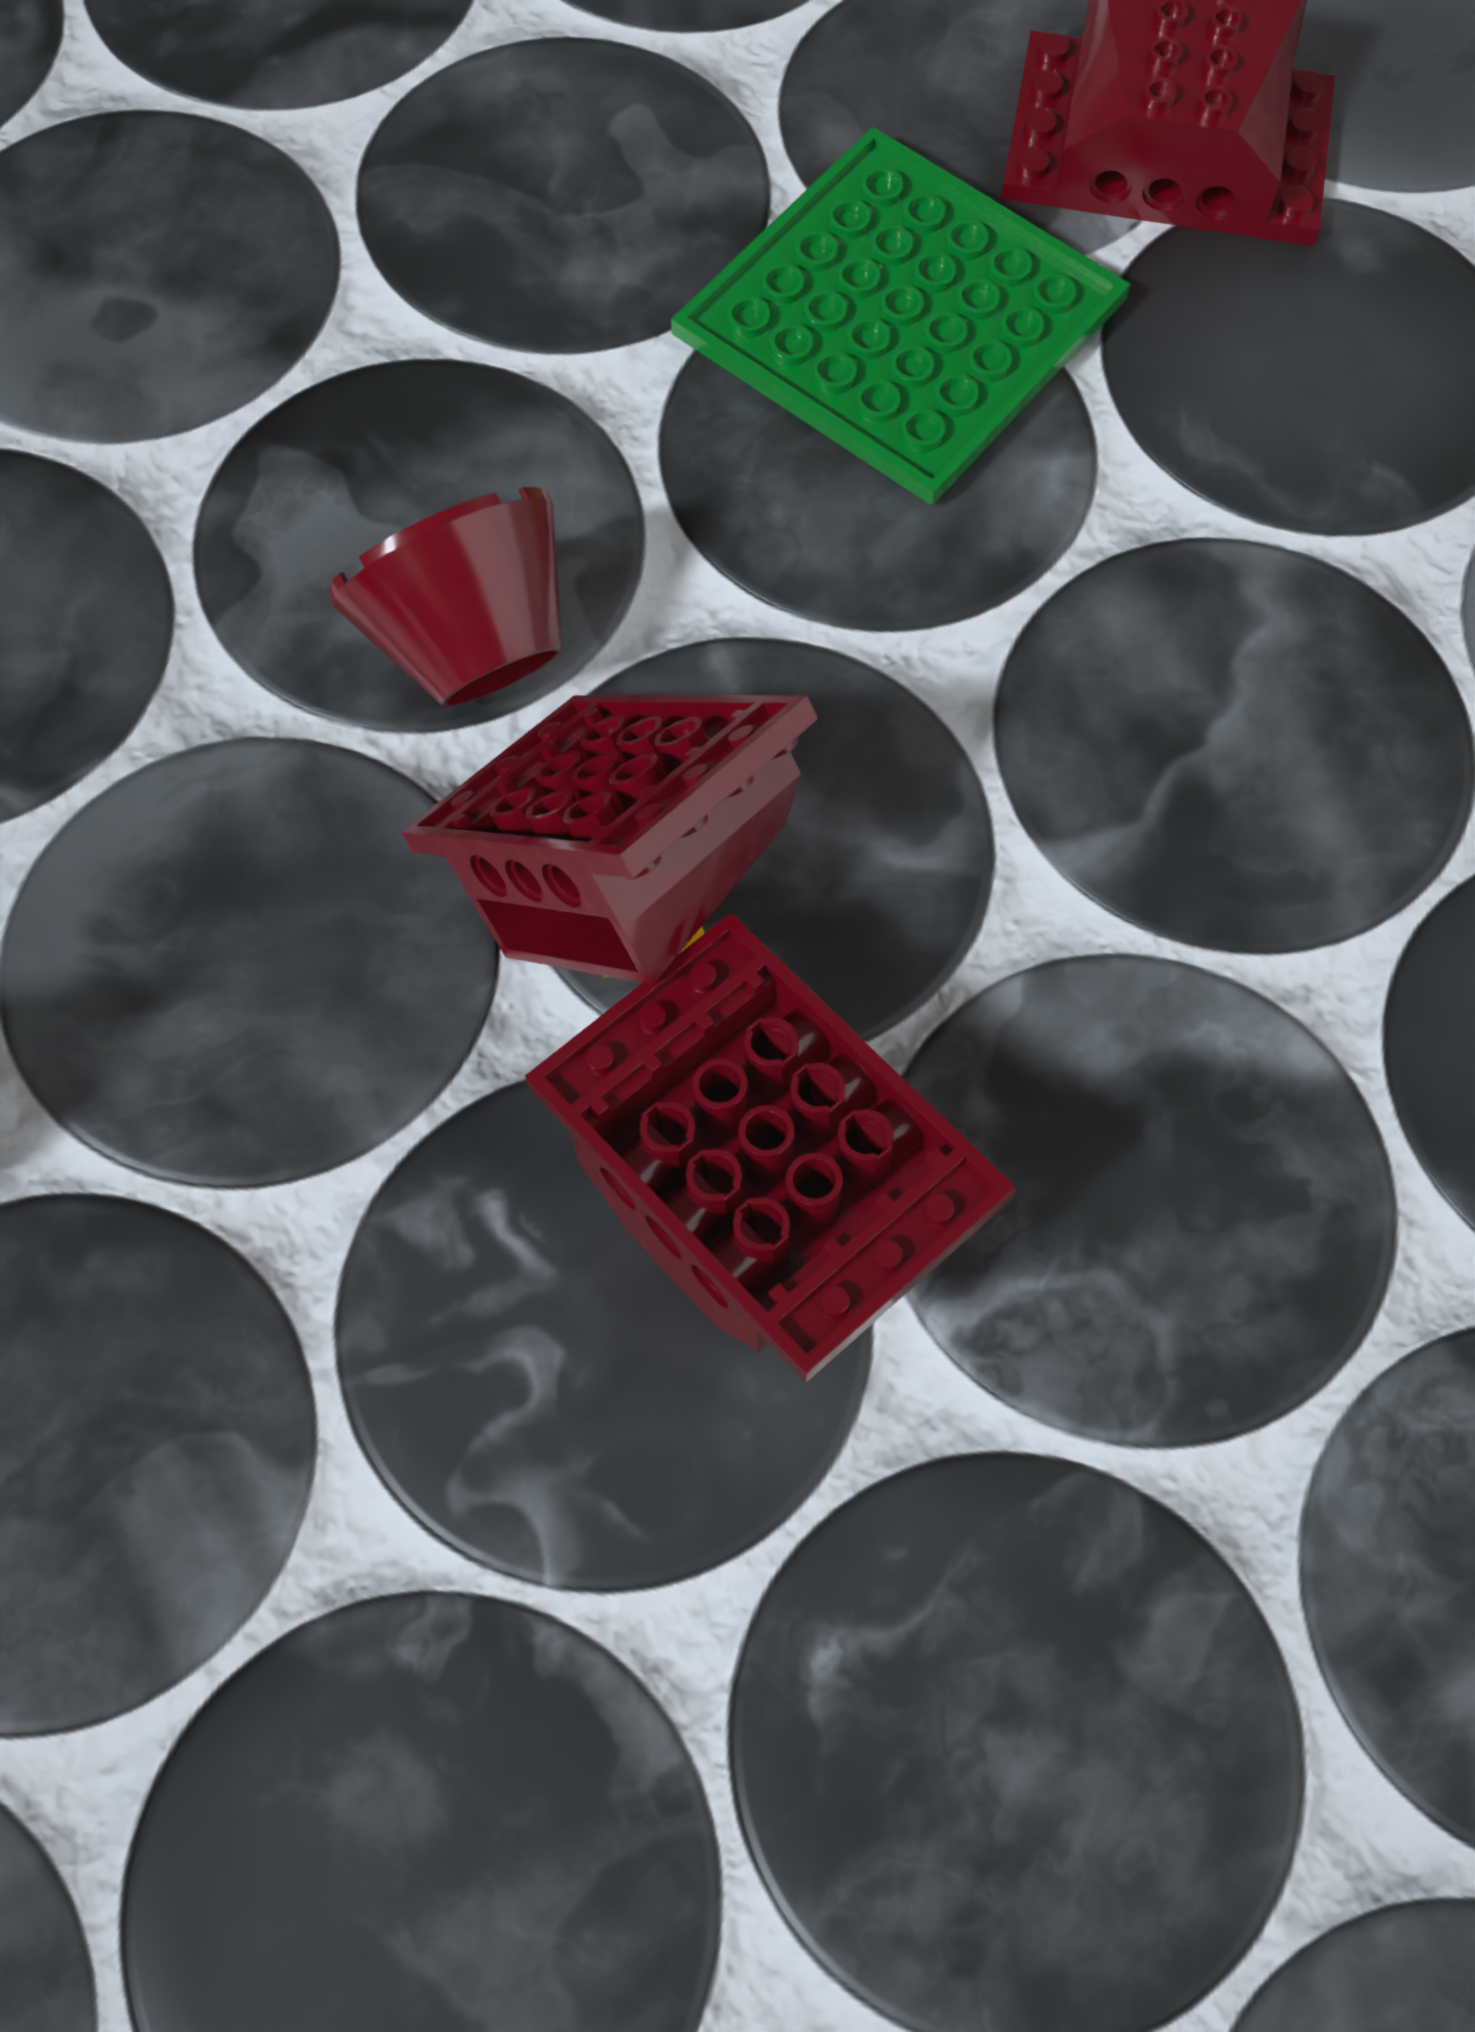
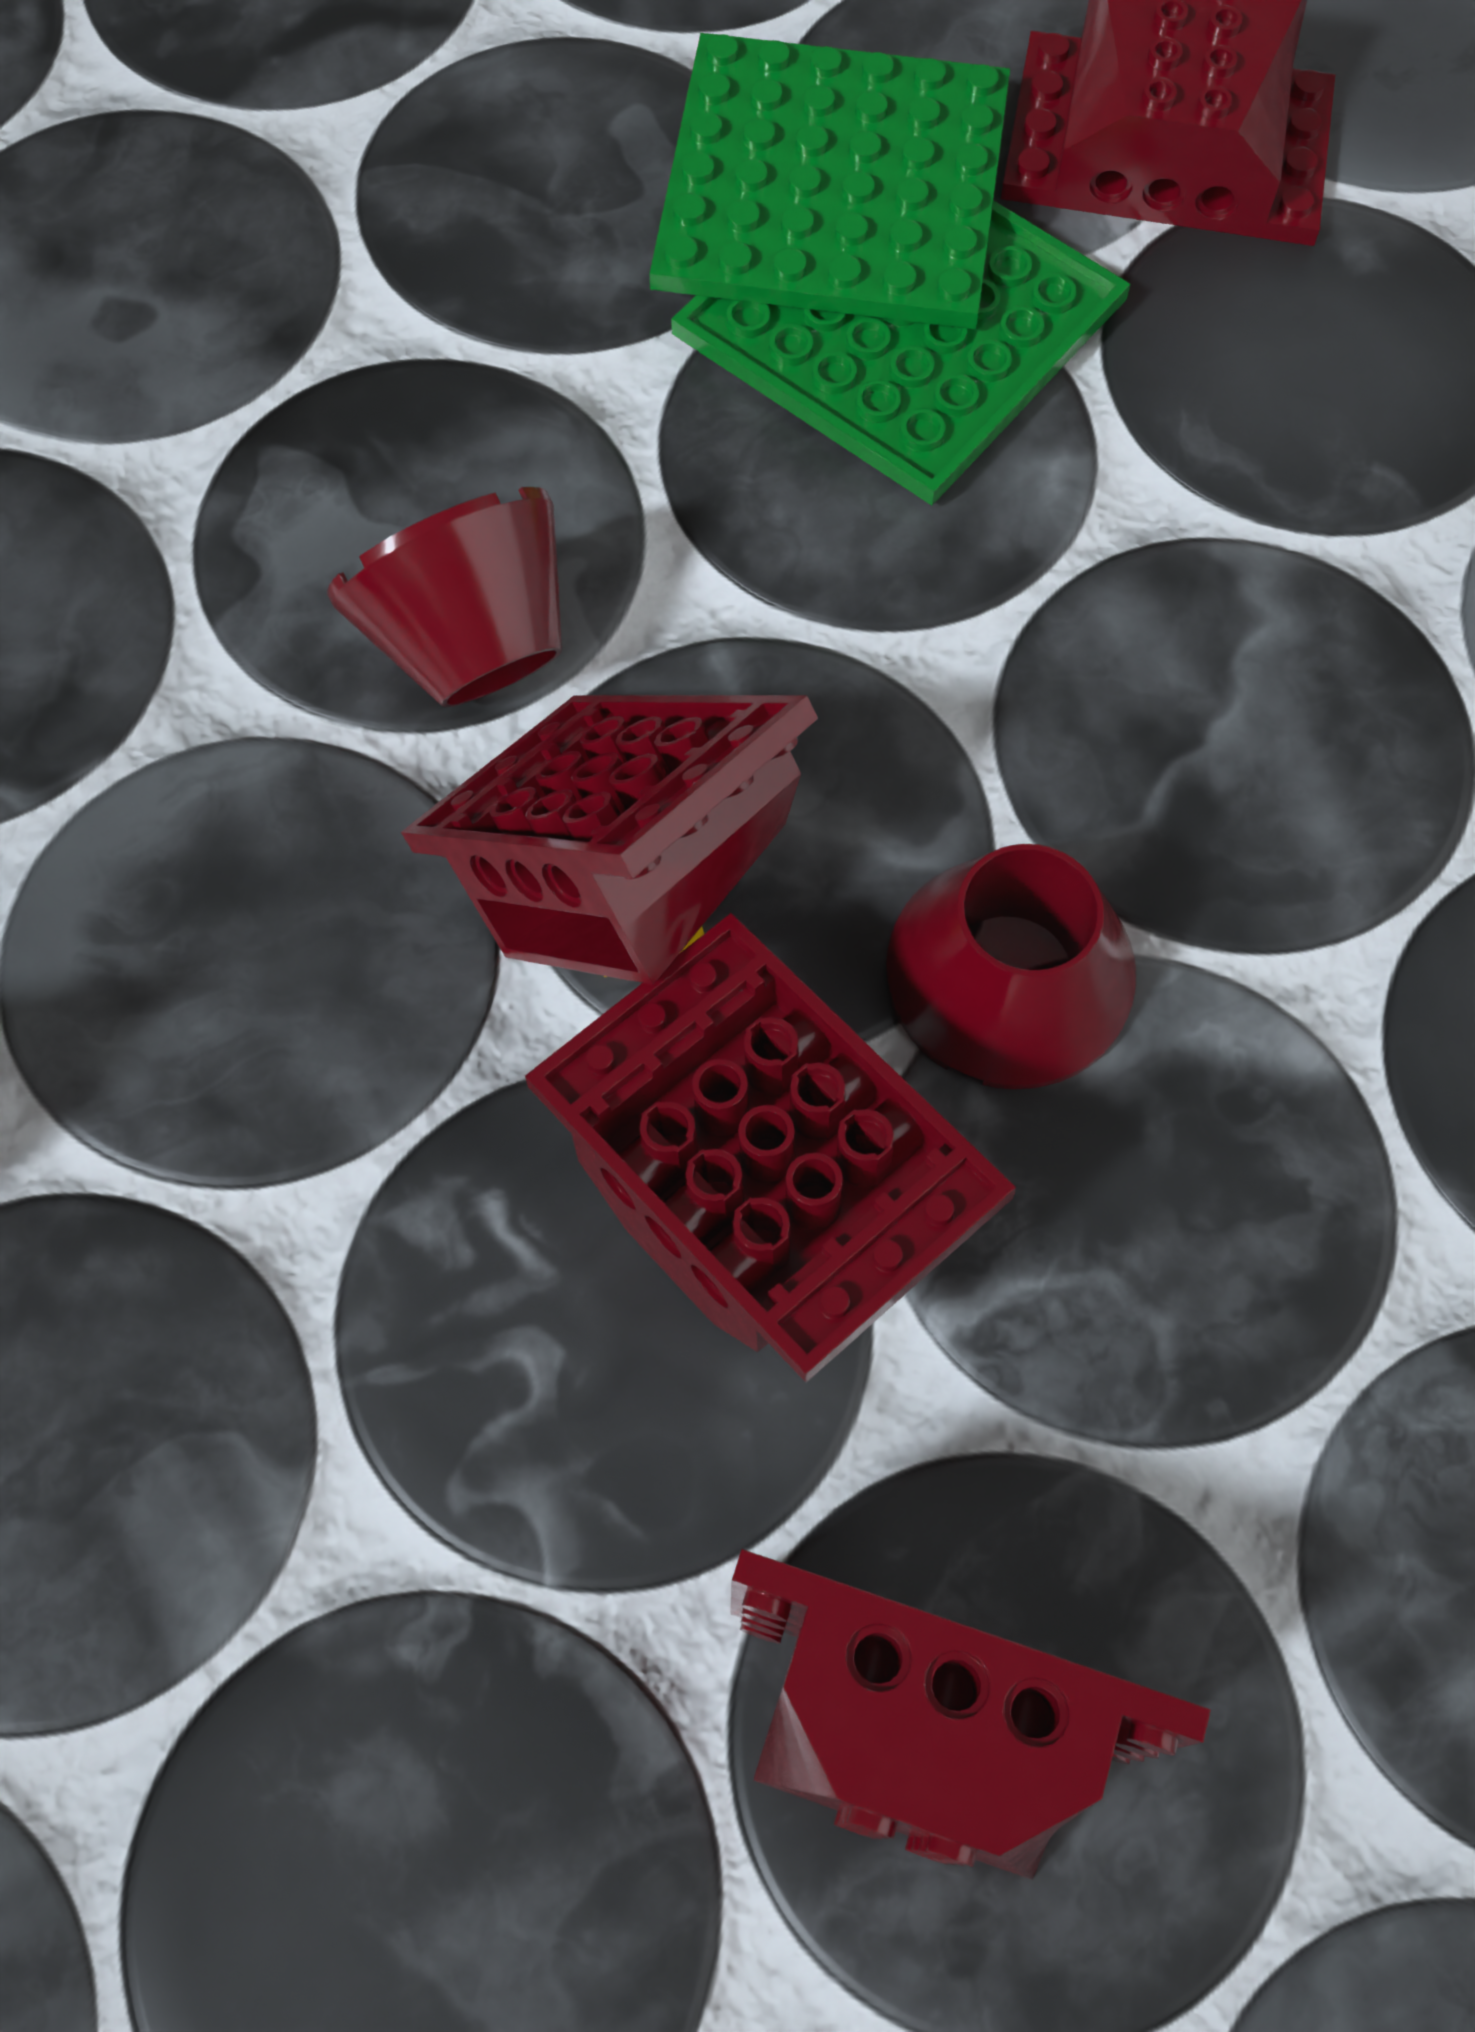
none -> green plate [649,33,1010,329]
none -> dark red wedge [730,1549,1211,1880]
none -> dark red cone [886,844,1136,1089]

